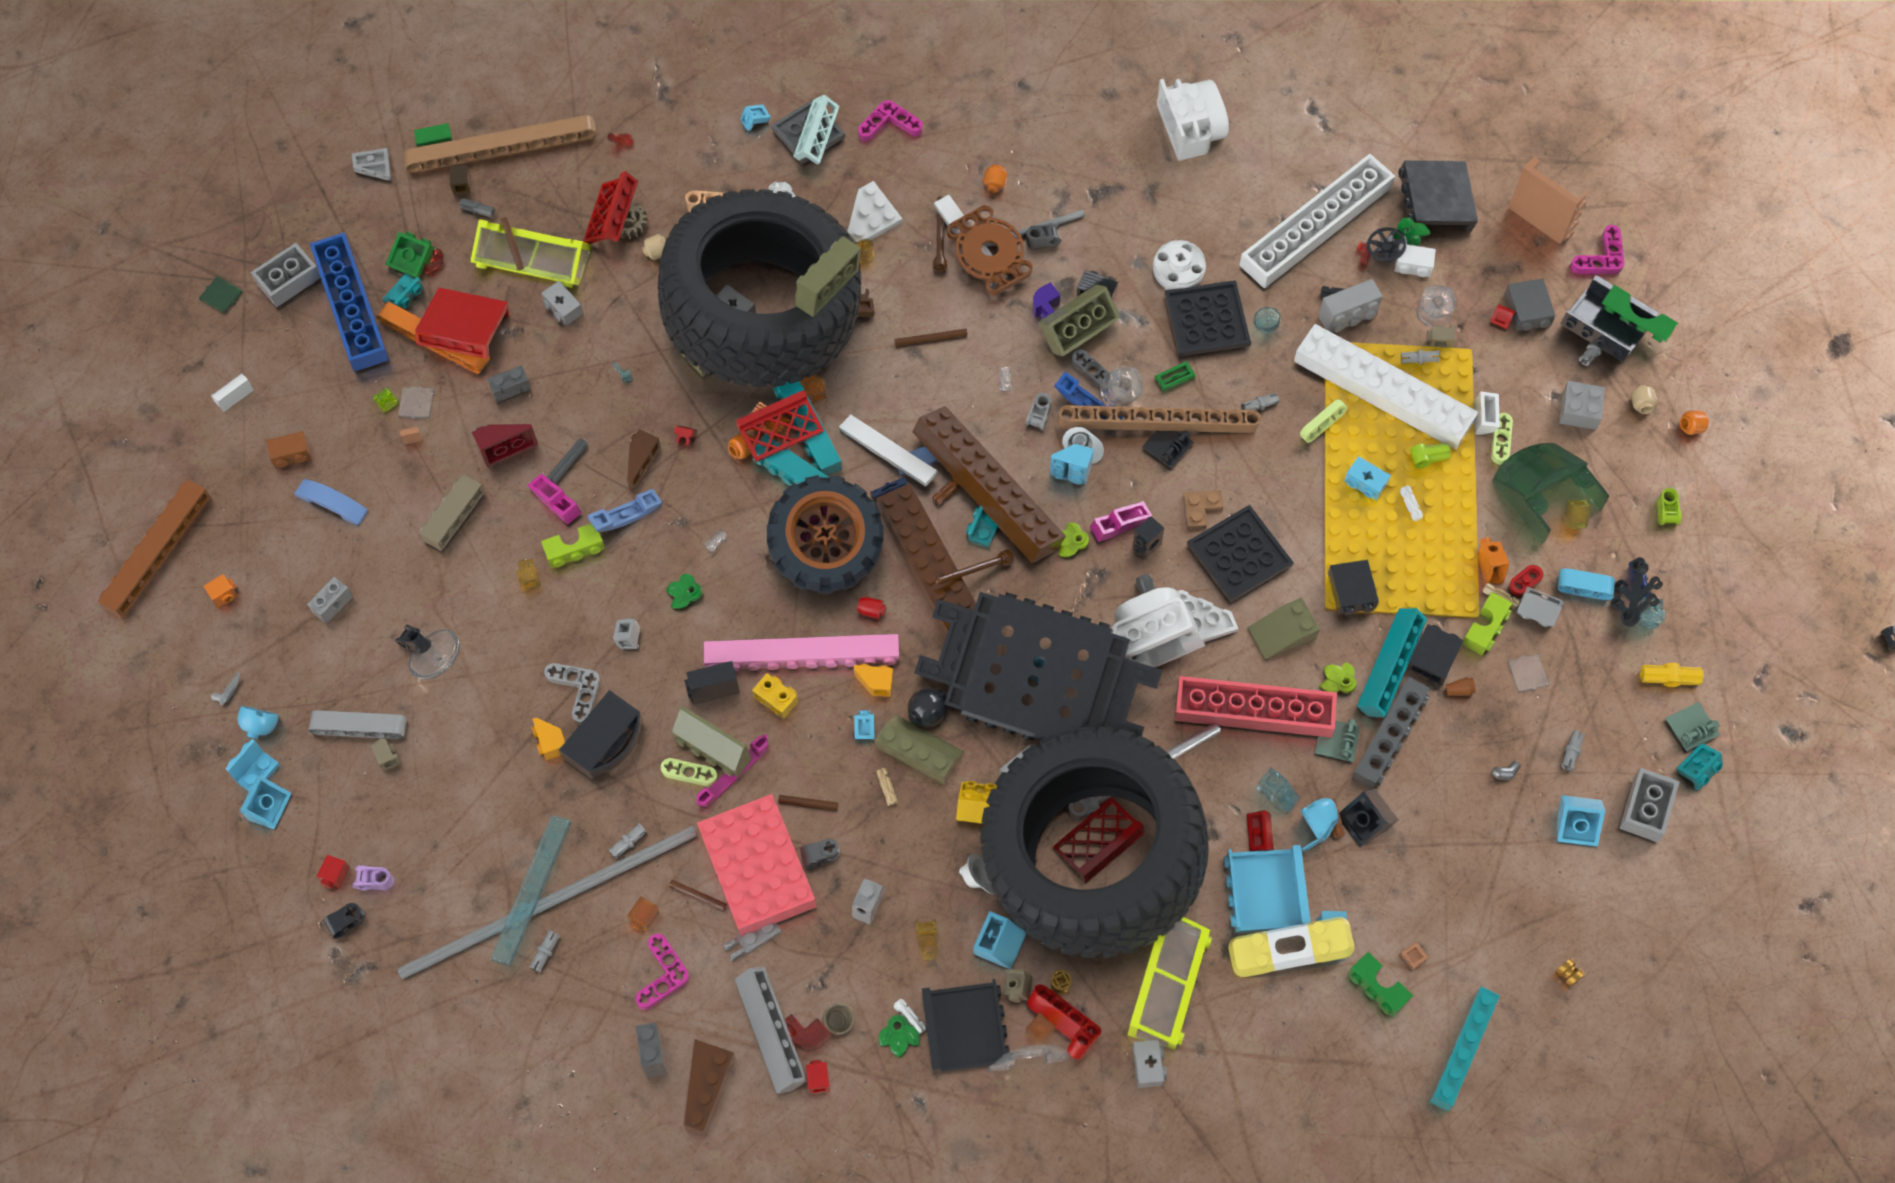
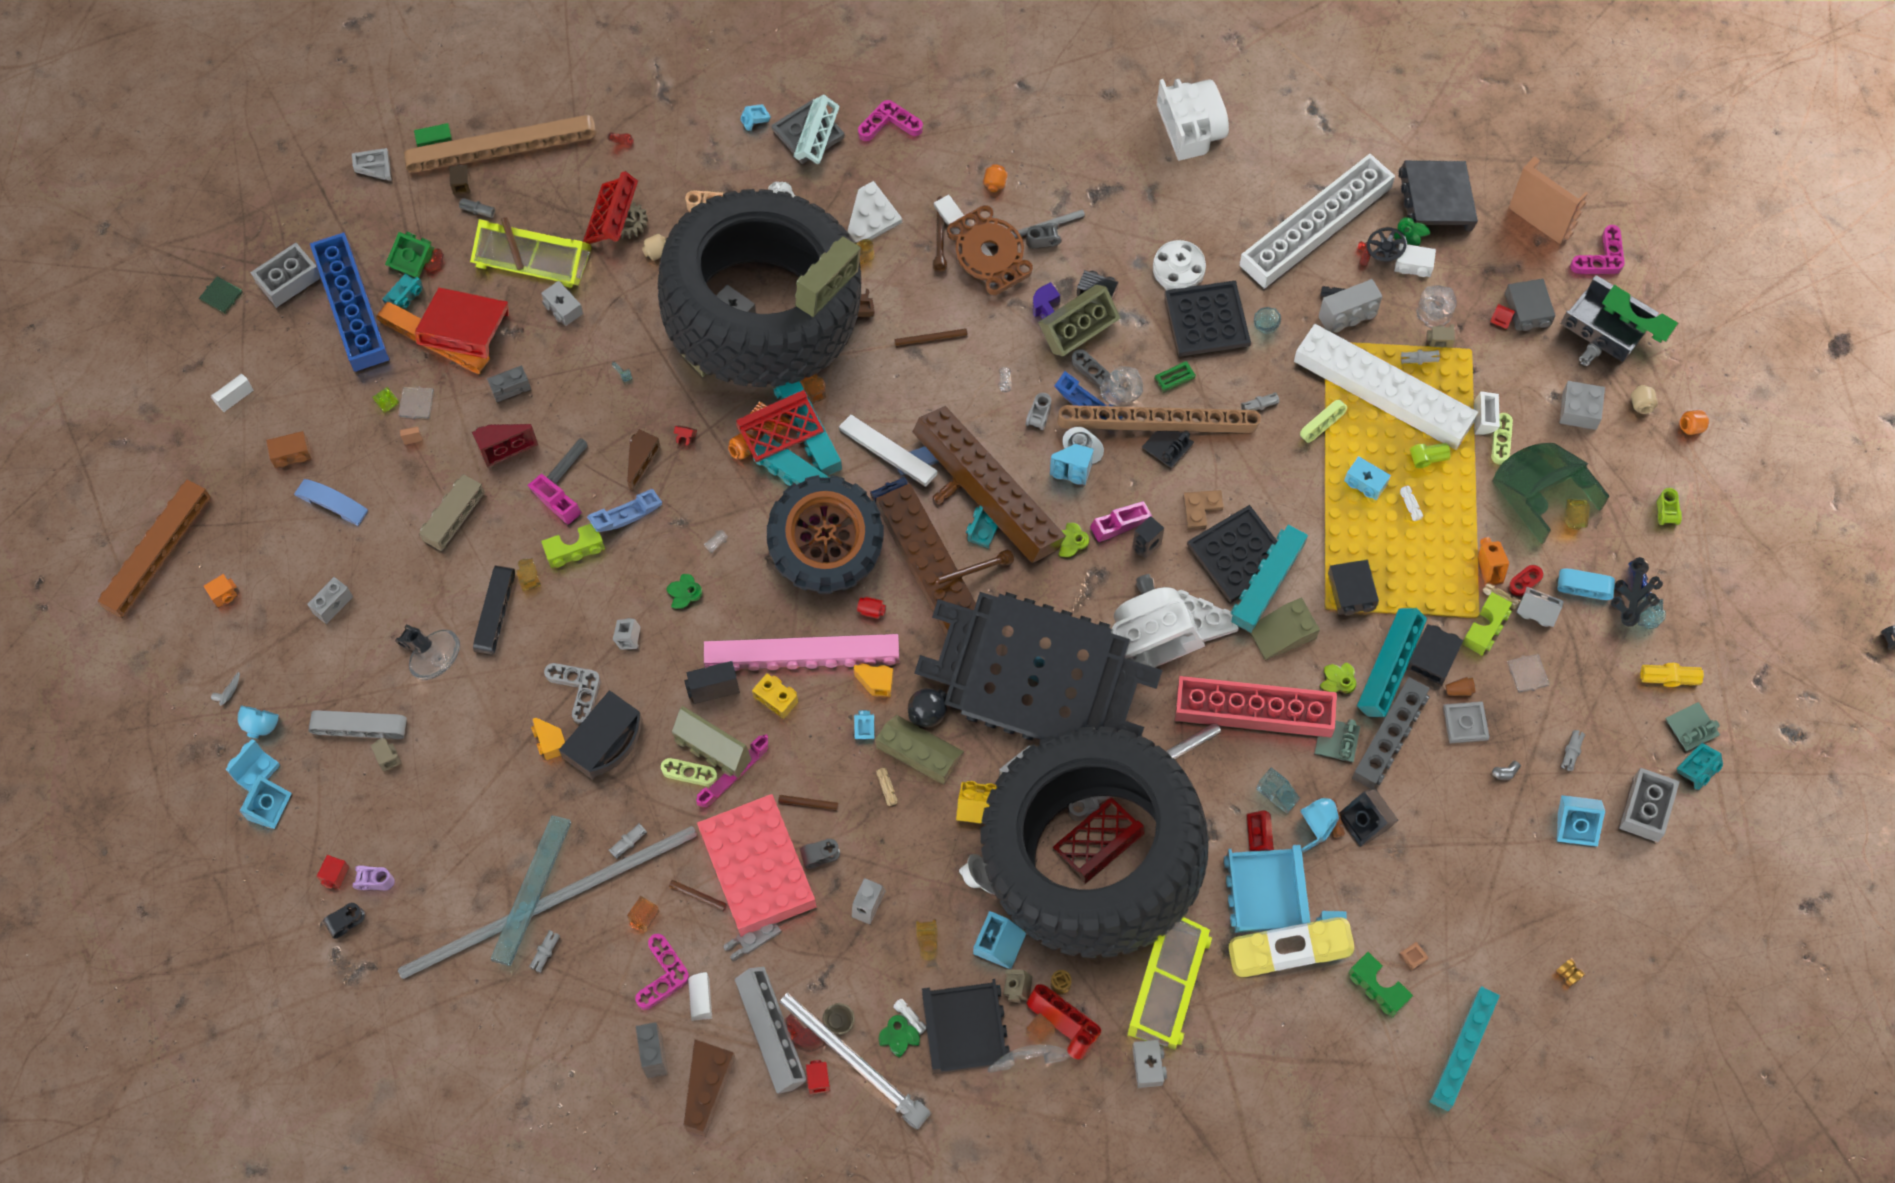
none -> black beam [473,565,515,655]
none -> white brick [688,972,712,1021]
none -> flat silver piece [780,993,931,1130]
none -> teal brick [1230,524,1308,633]
none -> light grey tile [1443,702,1489,744]

